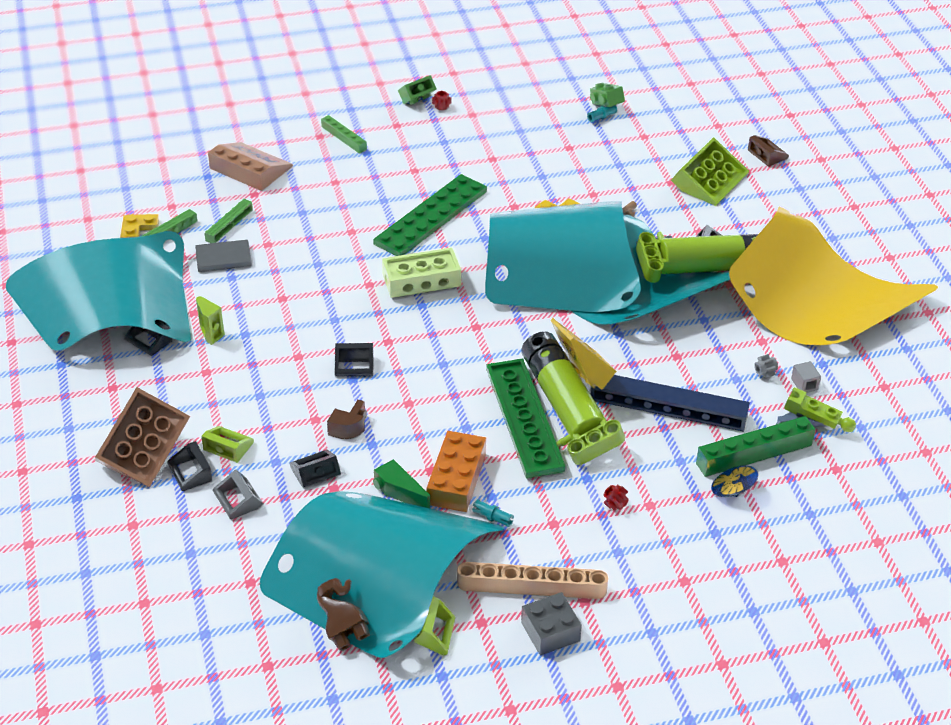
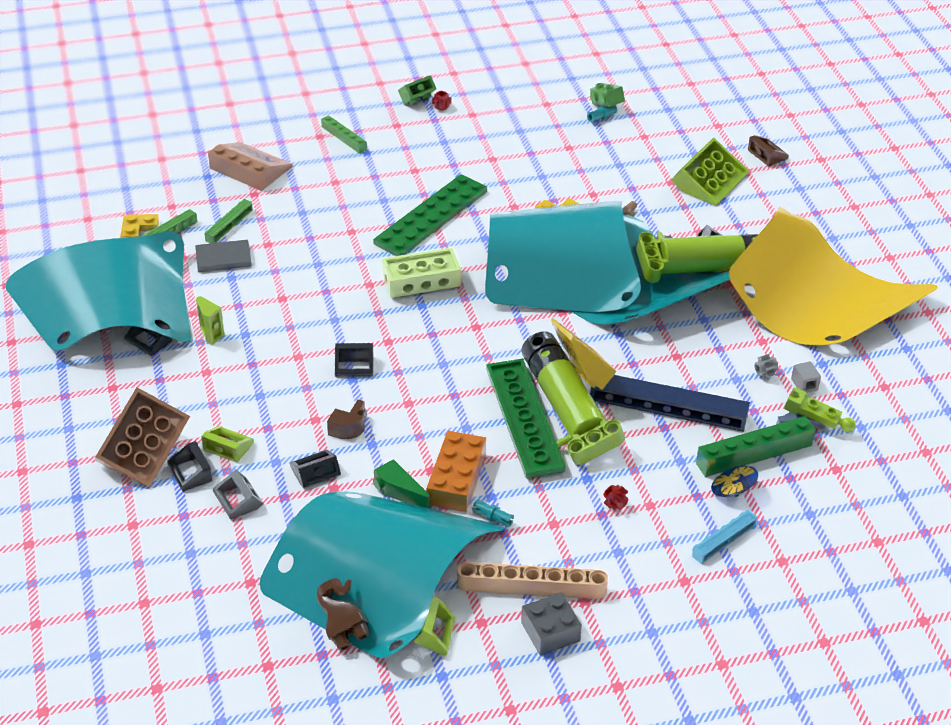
none -> medium azure piece [692,510,758,564]

